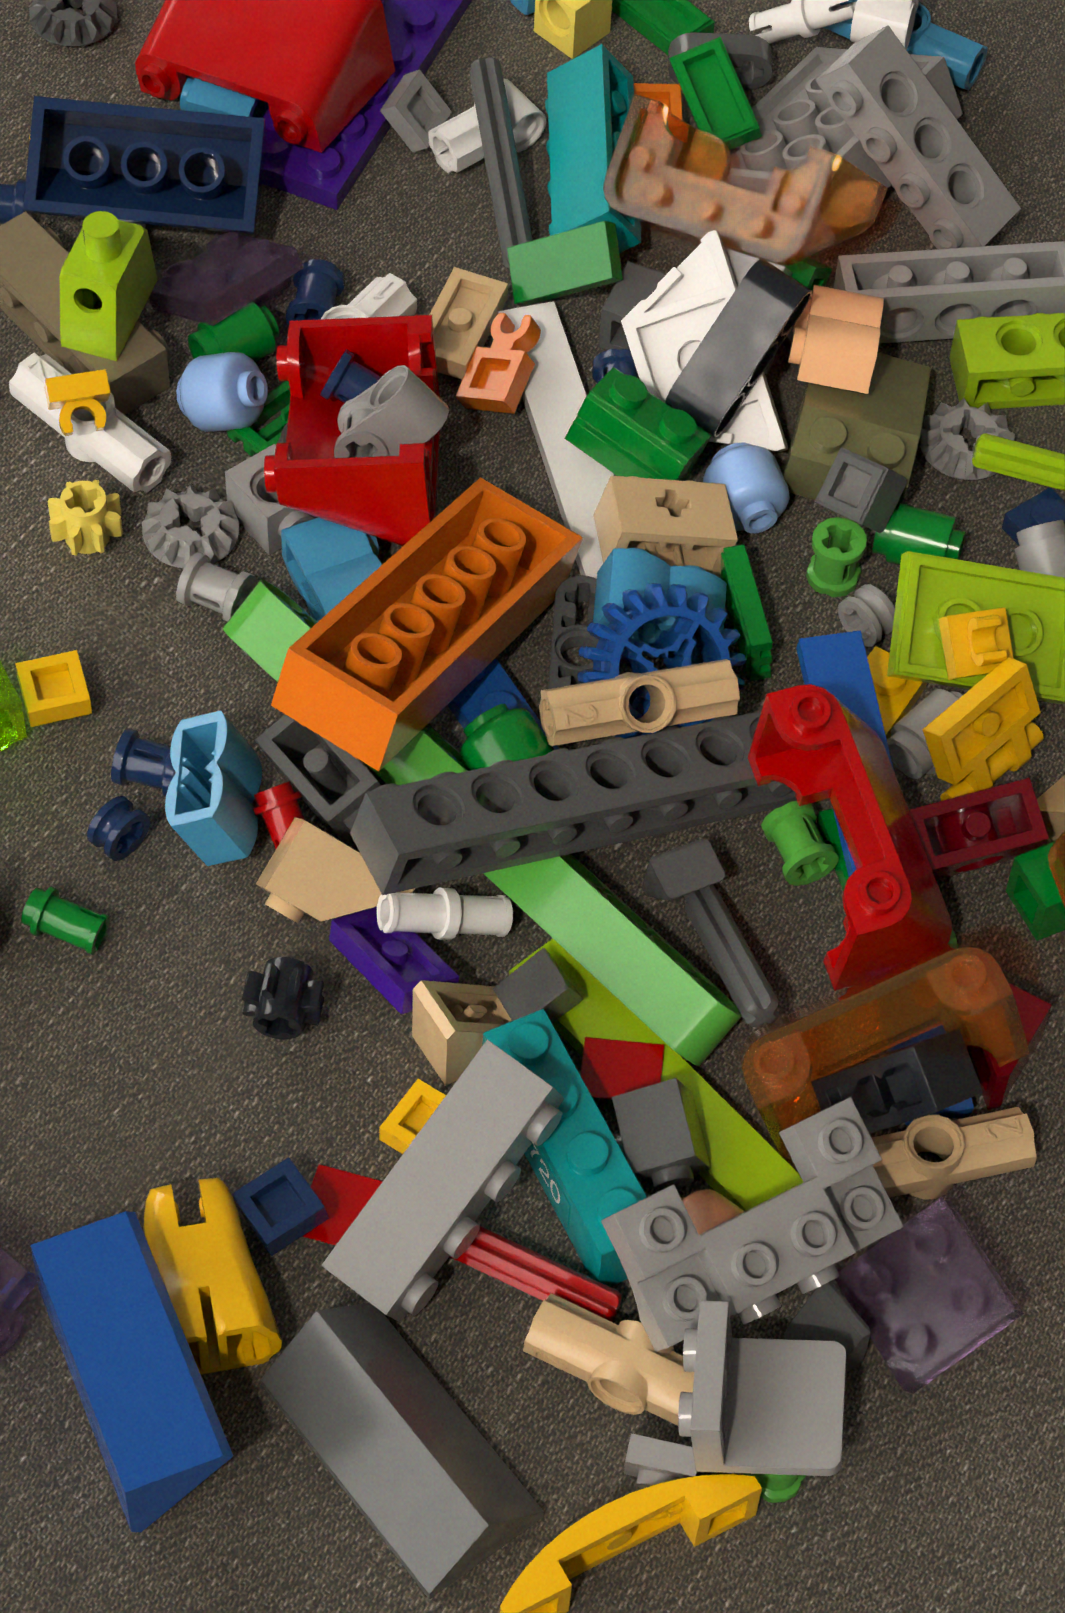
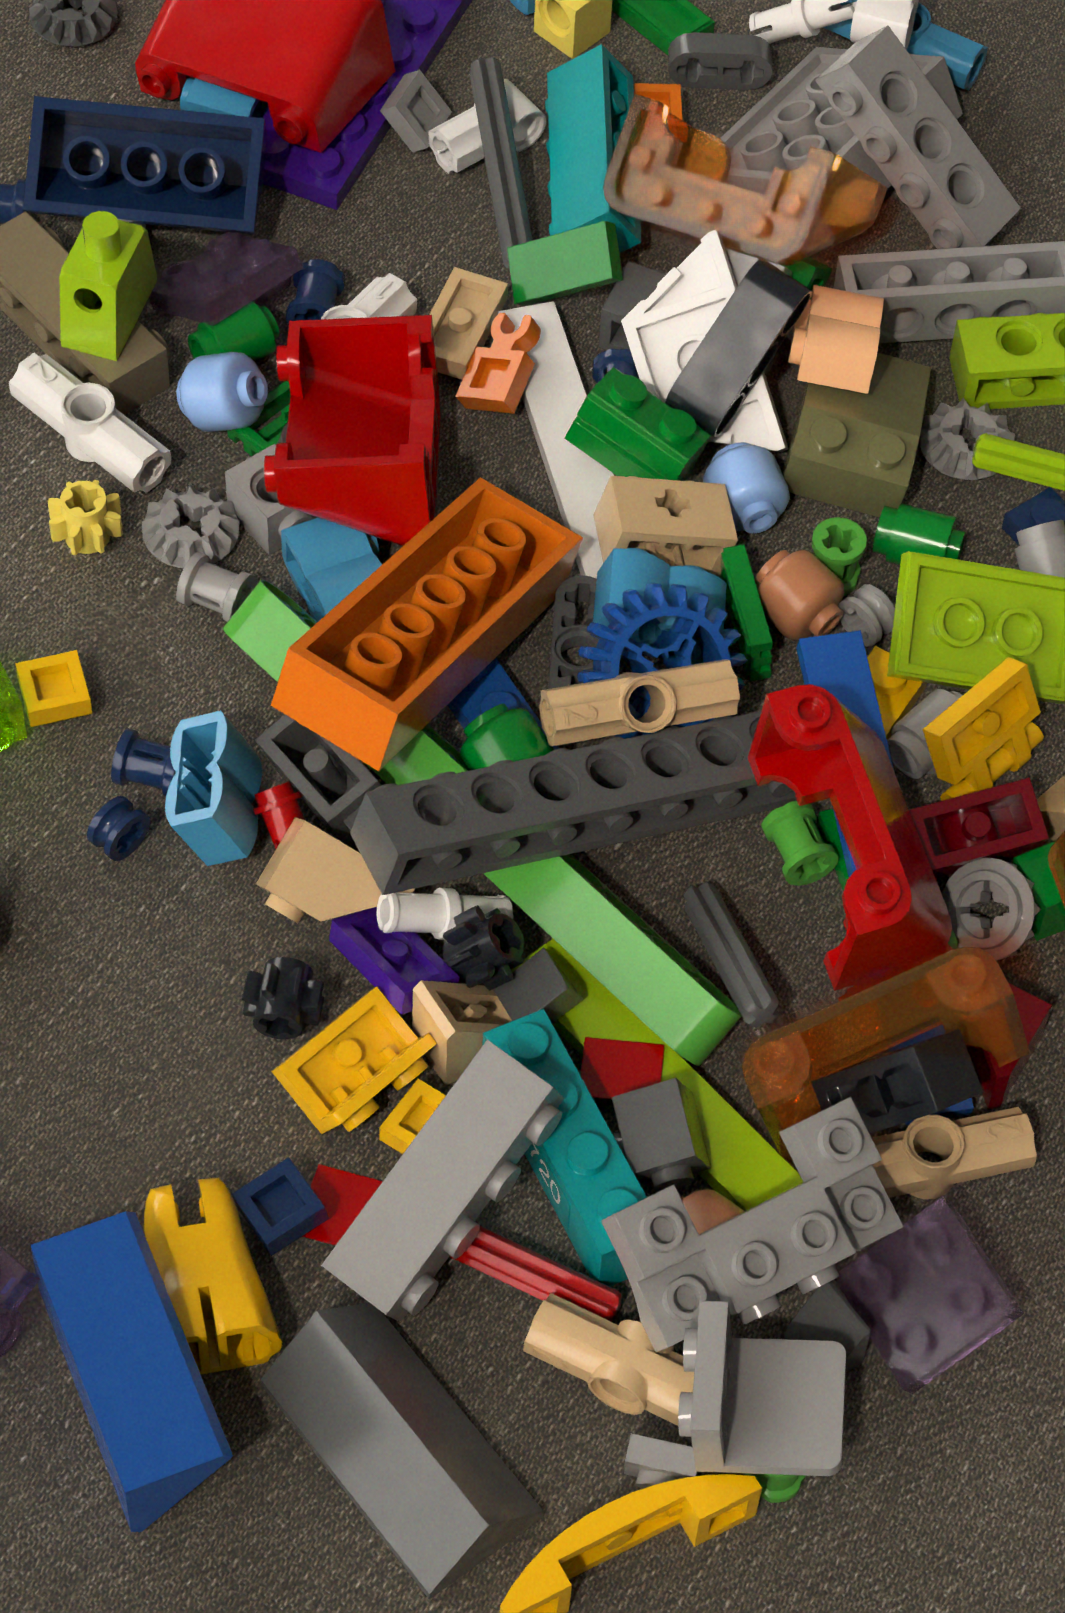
green pin [21,886,110,955] -> none
yellow tile [44,369,110,436] -> none
dark blue bush [320,349,381,403] -> none
light grey piece [334,365,449,458] -> none
dark grey slope [642,838,725,900] -> none
green tile [669,37,762,158] -> none
dark grey slope [815,447,907,533] -> none
yellow tile [938,607,1014,680] -> none
none -> yellow bracket [271,986,437,1134]
none -> black gear [443,905,524,991]
none -> nougat head [754,550,844,641]
none -> light grey gear [942,858,1041,962]

